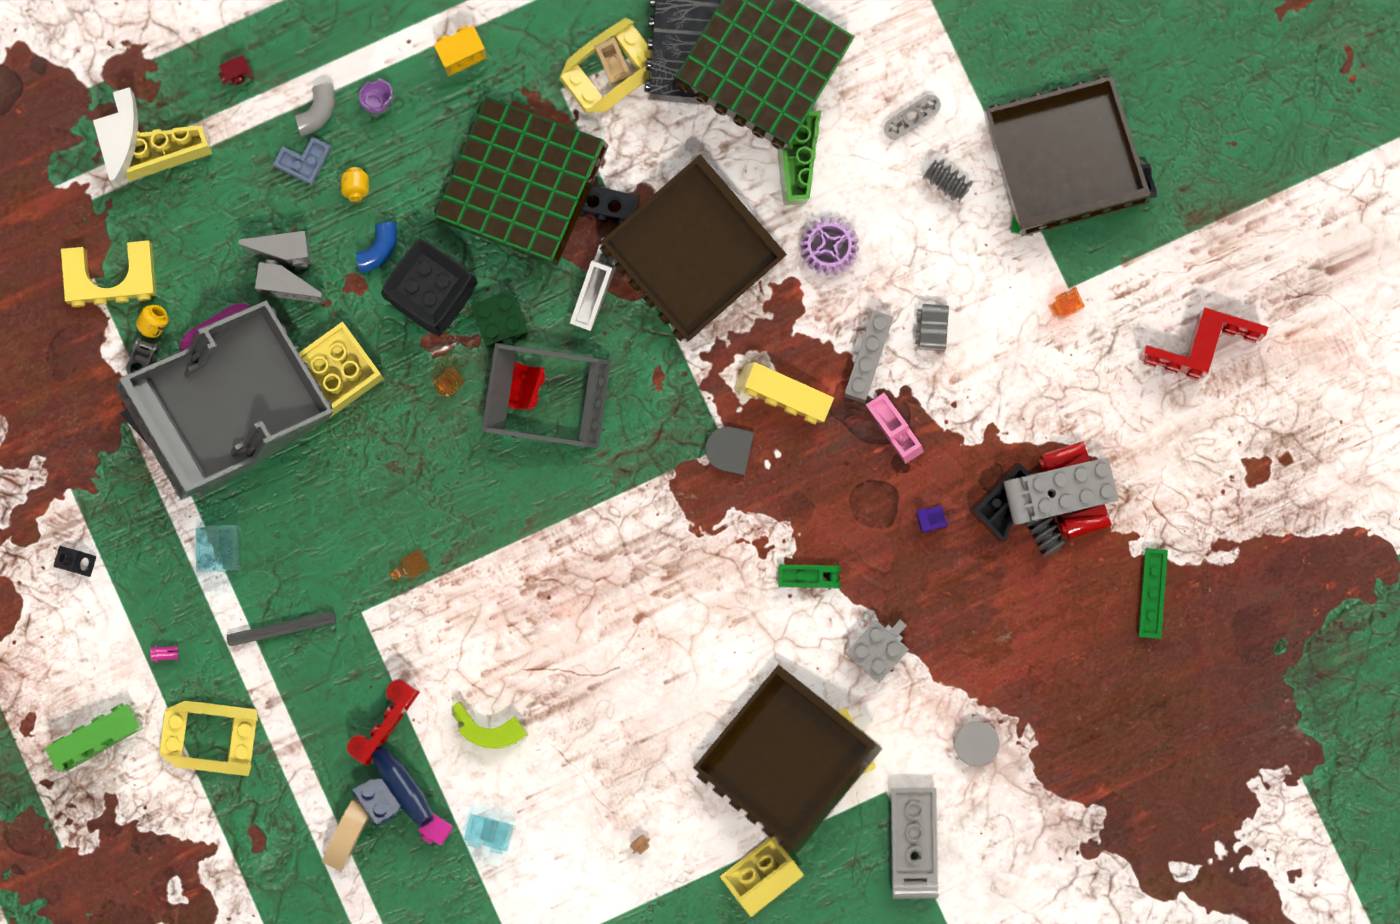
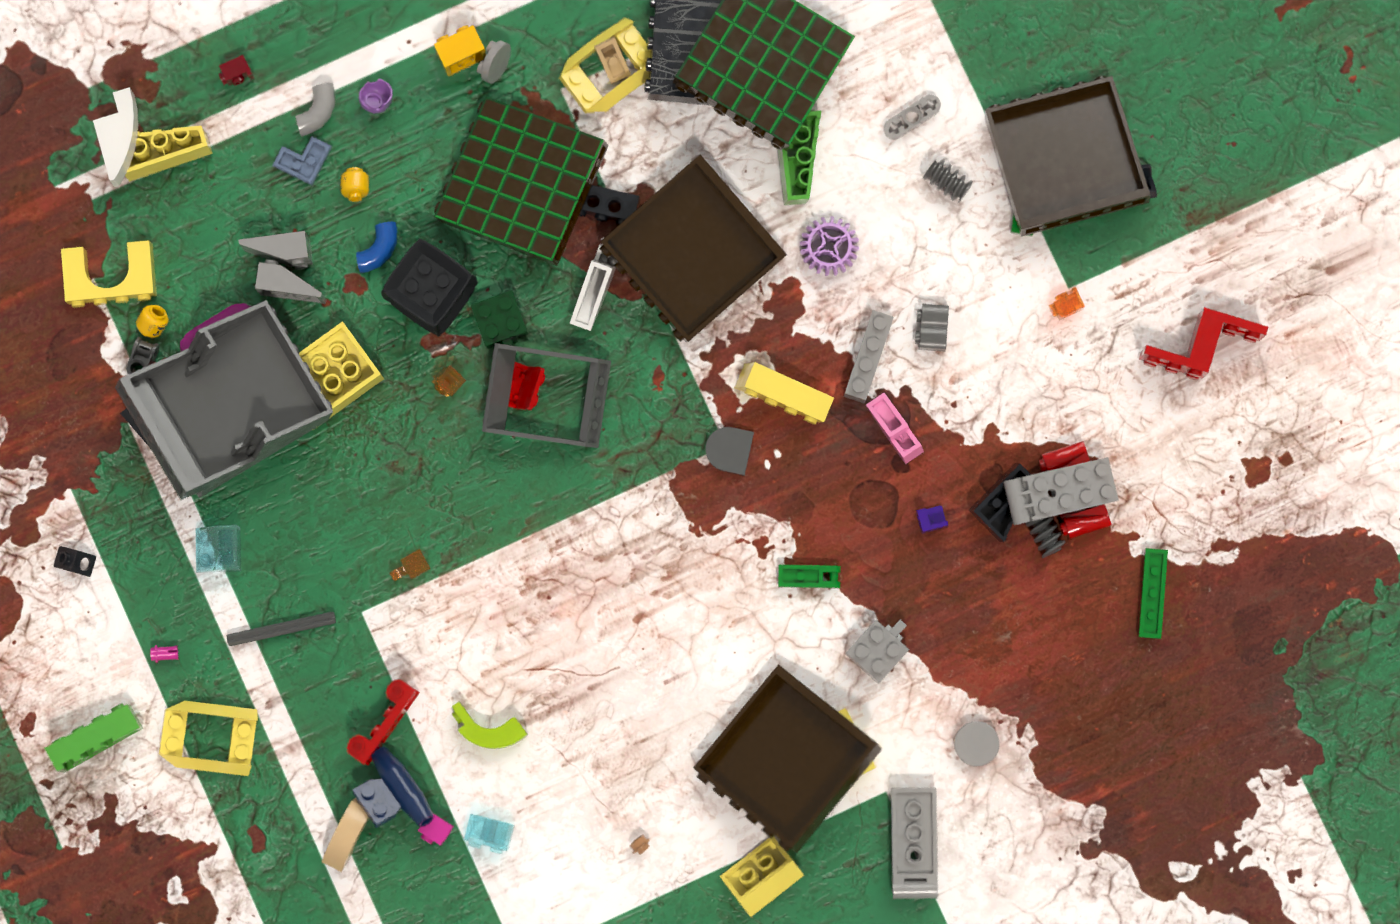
none -> light grey tile [477,41,511,84]

